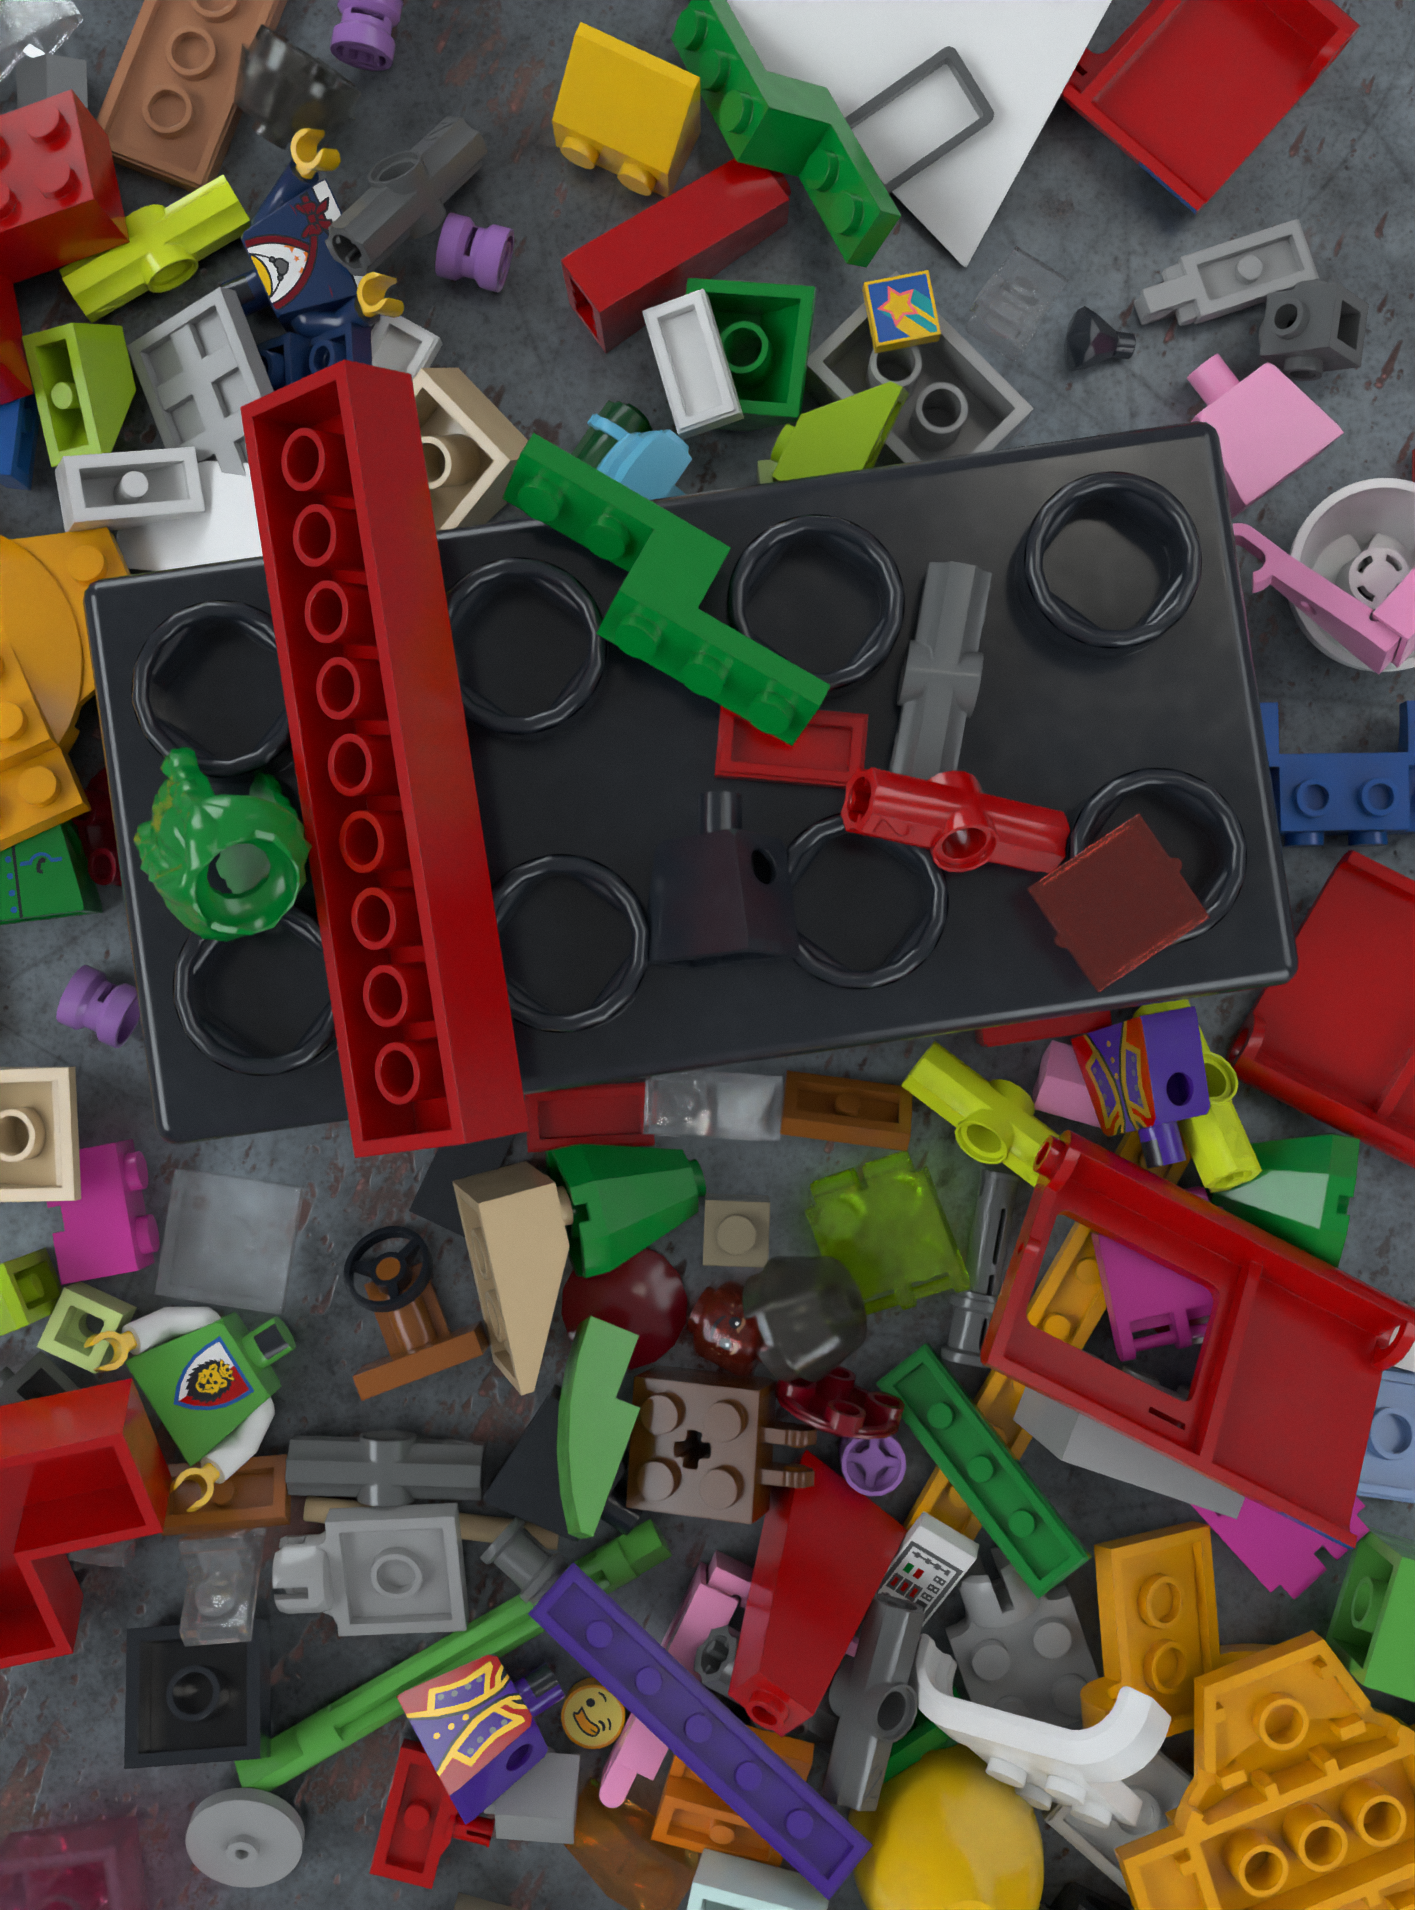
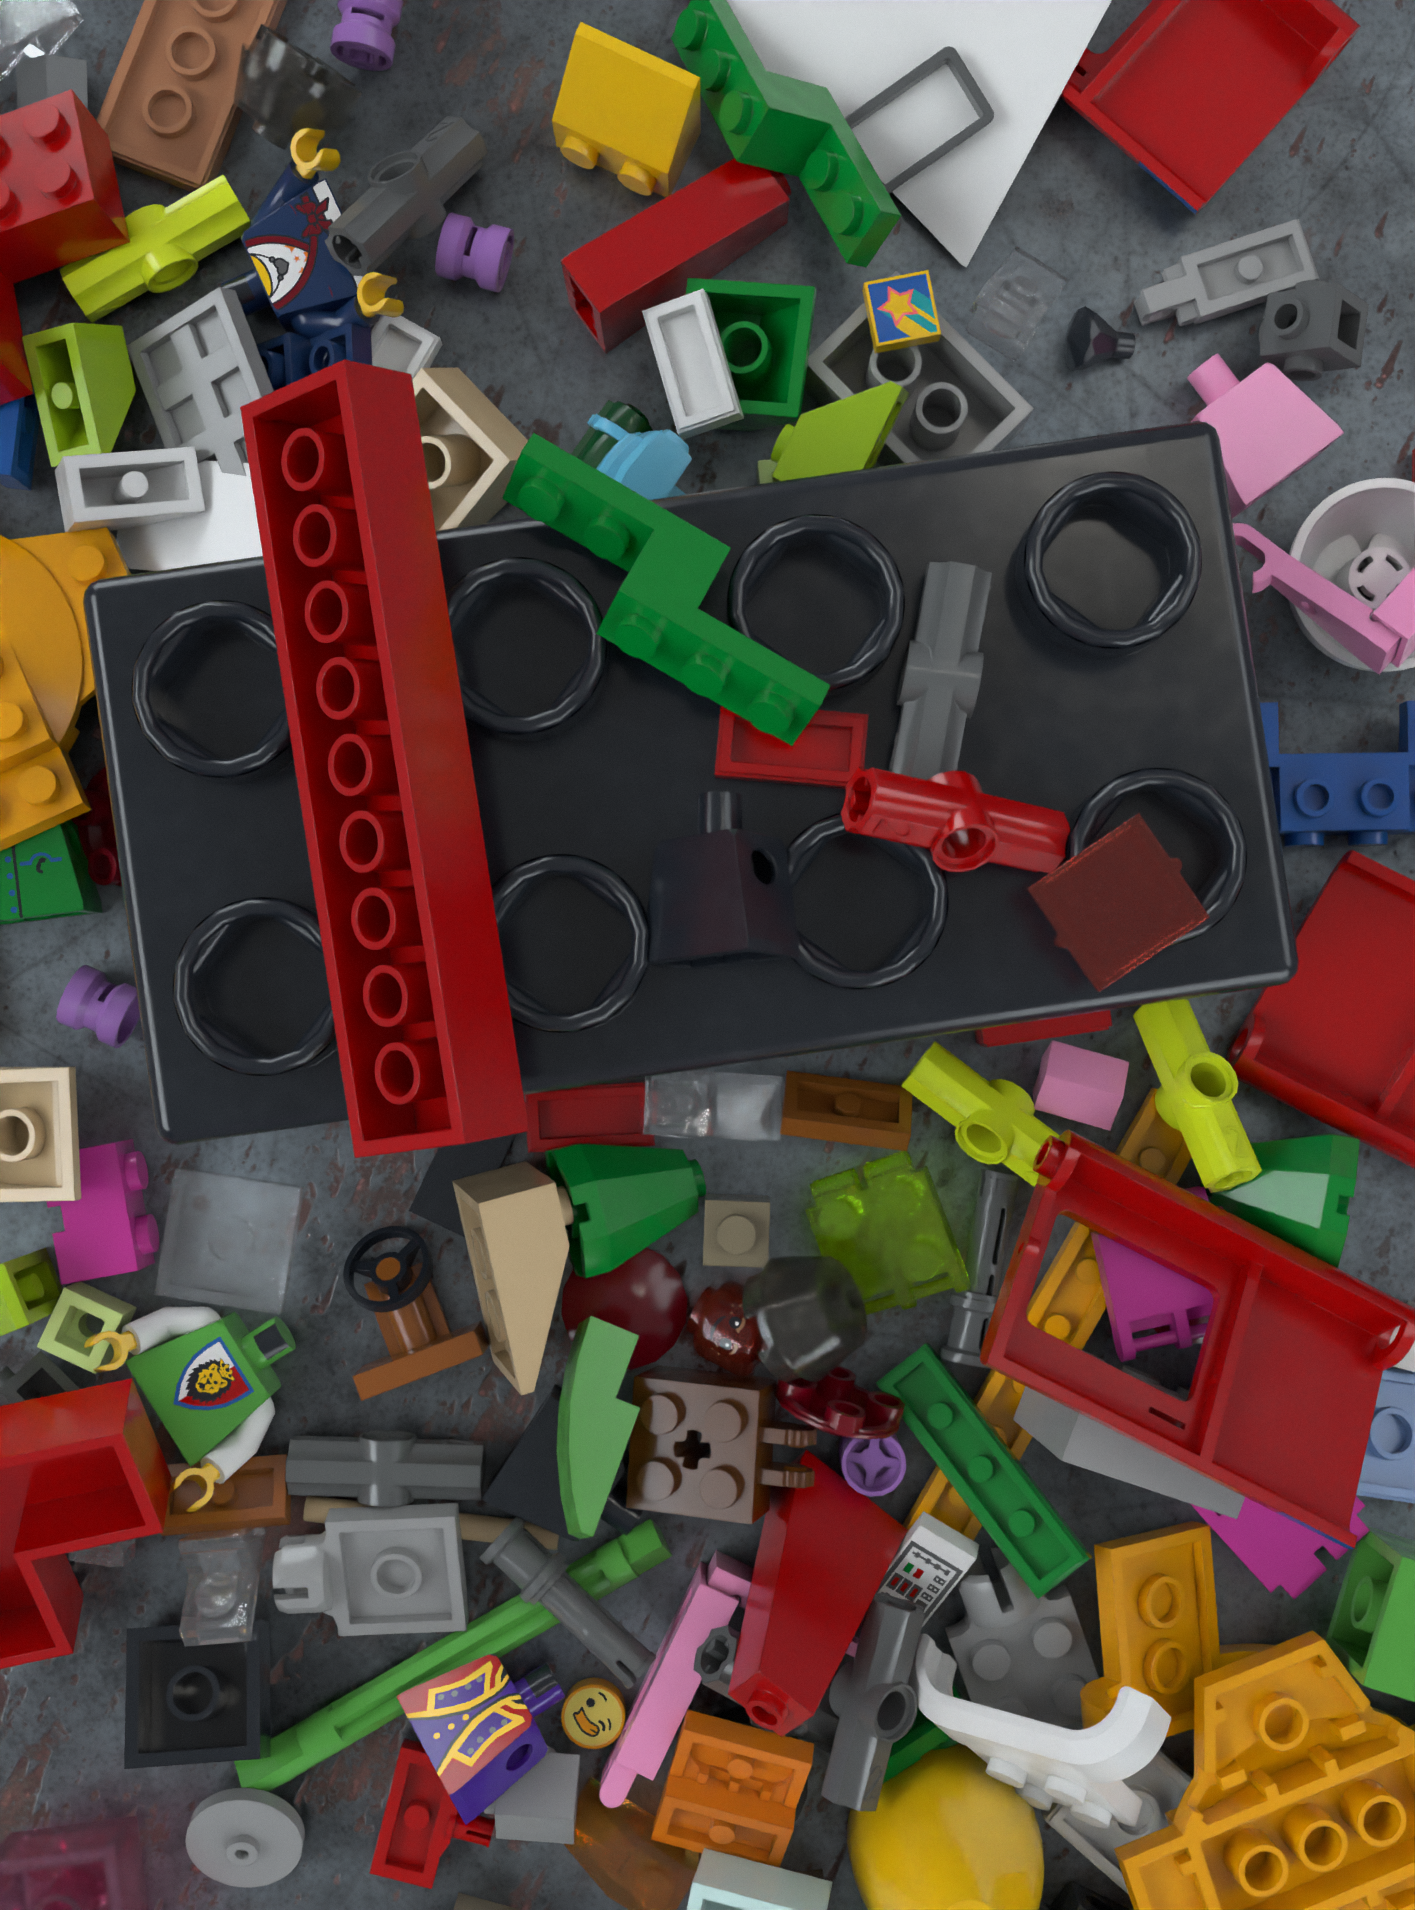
green piece [133,747,312,942] -> none
dark purple tile [528,1562,873,1900] -> none
dark purple torso [1071,1006,1210,1169] -> none

